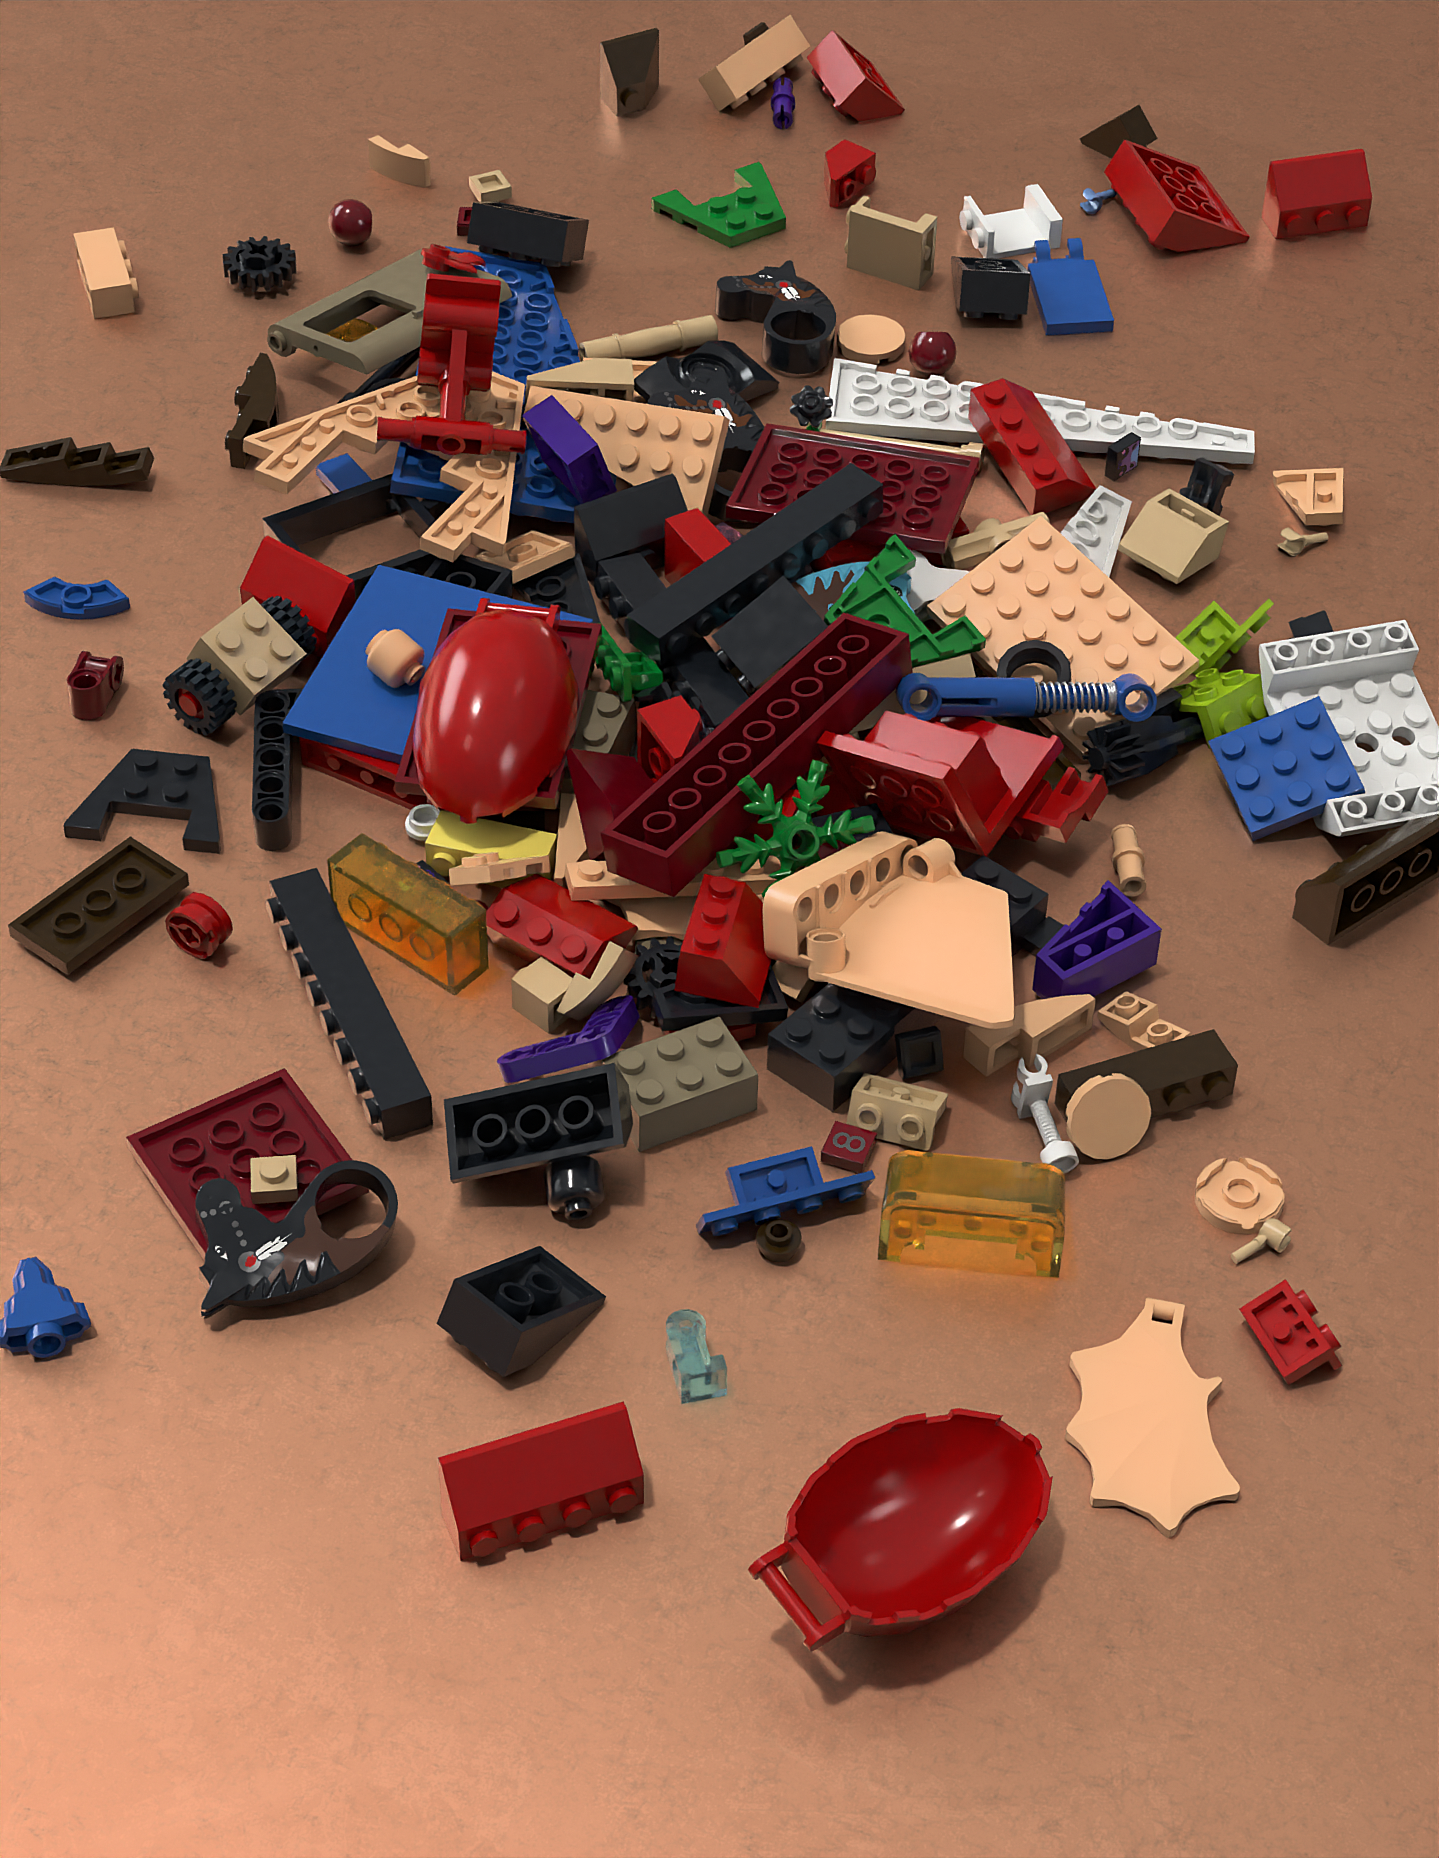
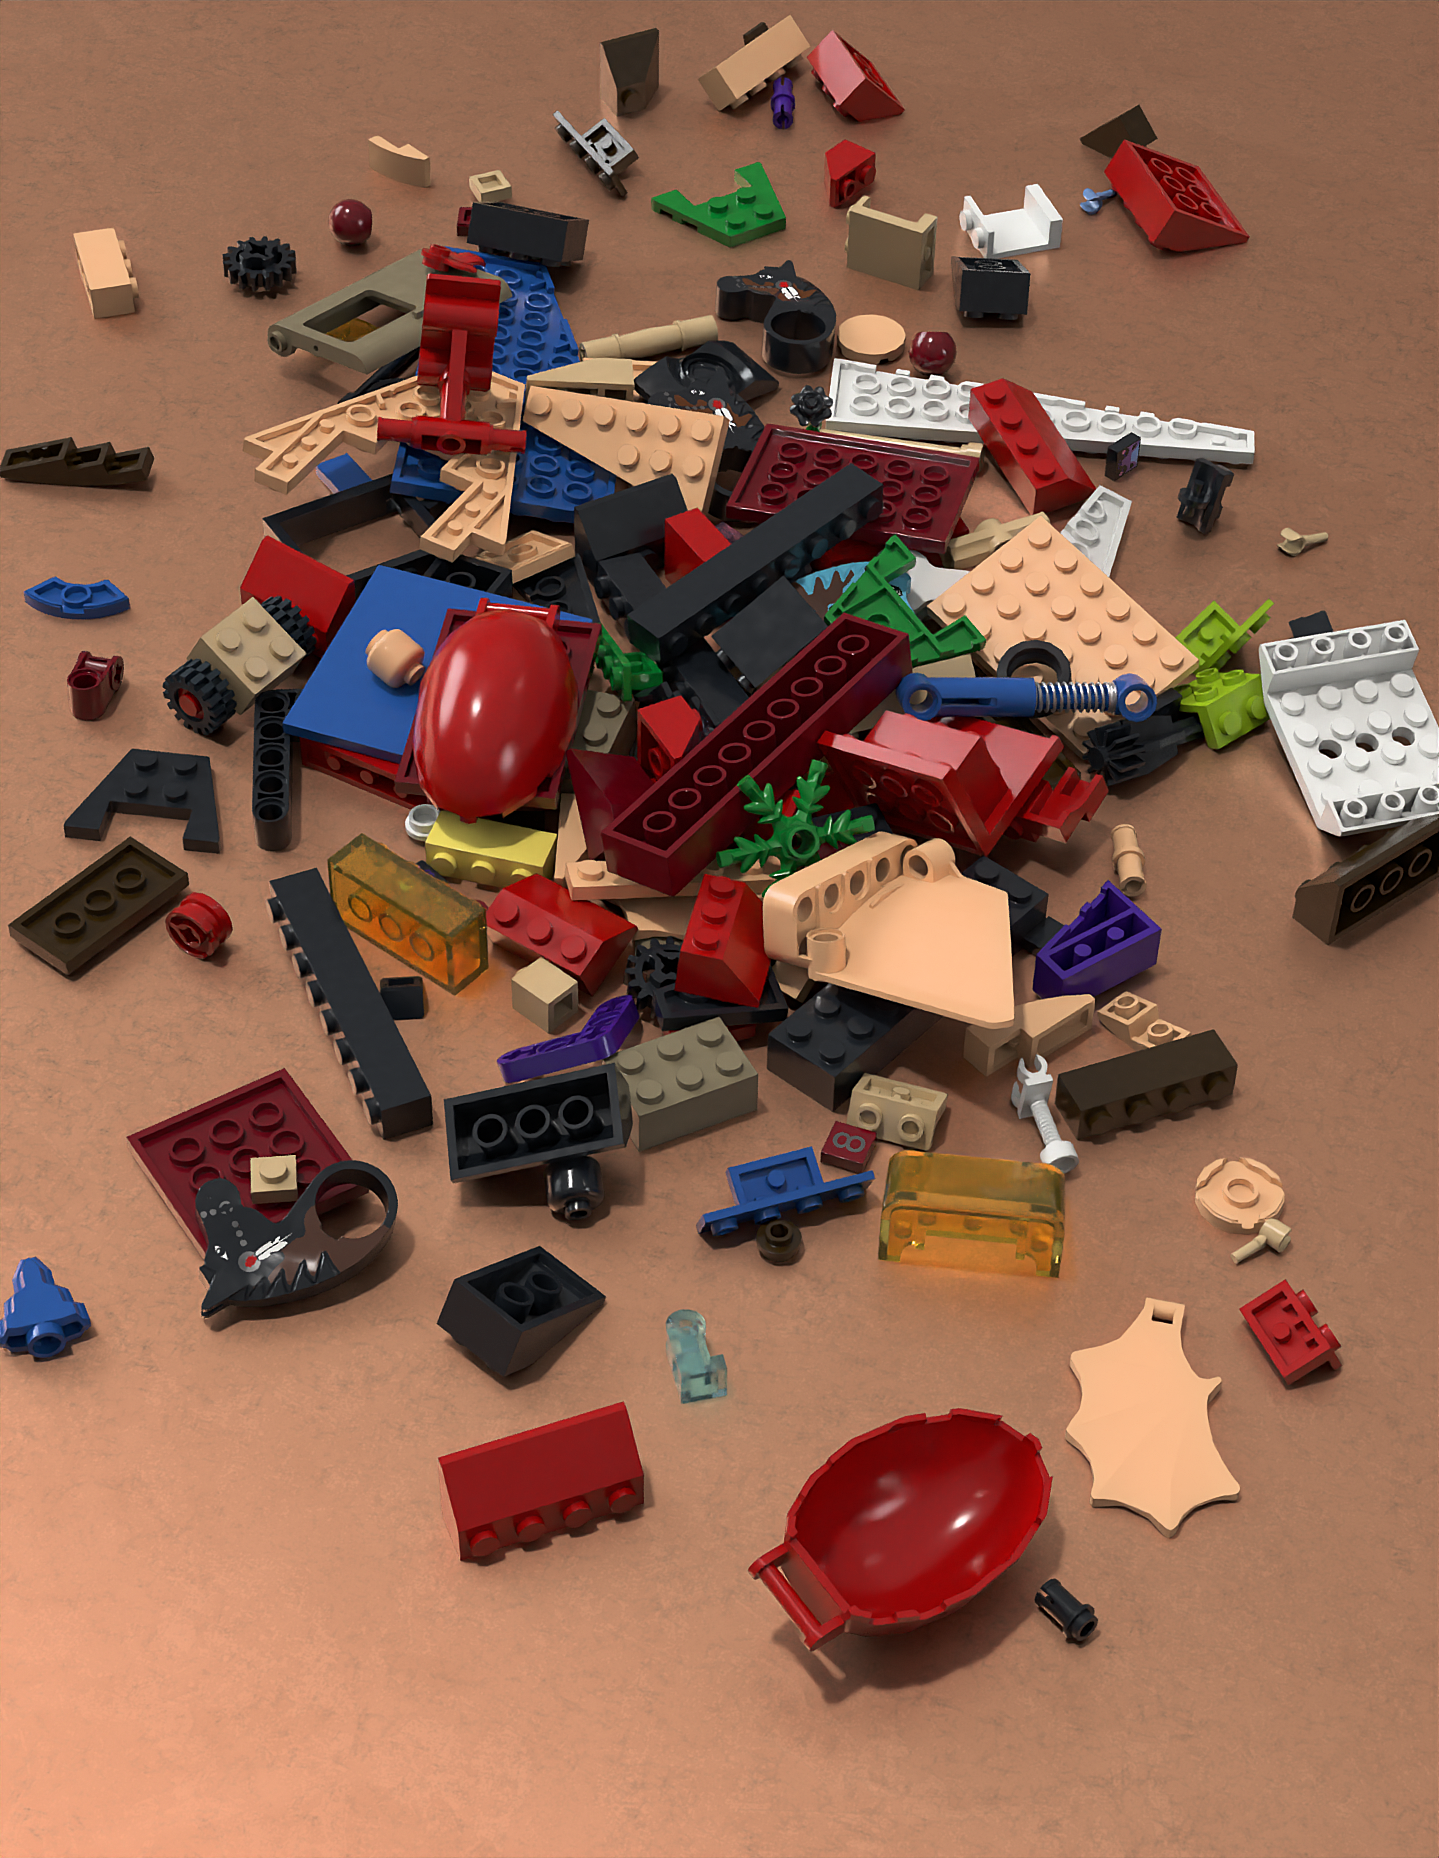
dark brown slope [225,353,279,469] -> none
light nougat wing [449,852,551,886] -> none
dark purple window [522,395,617,504] -> none
tan slope [557,941,638,1021] -> none
black tile [895,1026,944,1079] -> none
blue tile [1028,238,1114,335] -> none
light nougat tile [1065,1073,1151,1159] -> none
tan slope [1117,488,1229,584] -> none
blue plate [1208,696,1365,841] -> none
red slope [1261,149,1372,239] -> none
light nougat wing [1273,468,1344,526] -> none
none -> black slope [380,976,424,1020]
none -> dark brown bracket [552,110,639,197]
none -> black pin [1034,1578,1098,1641]

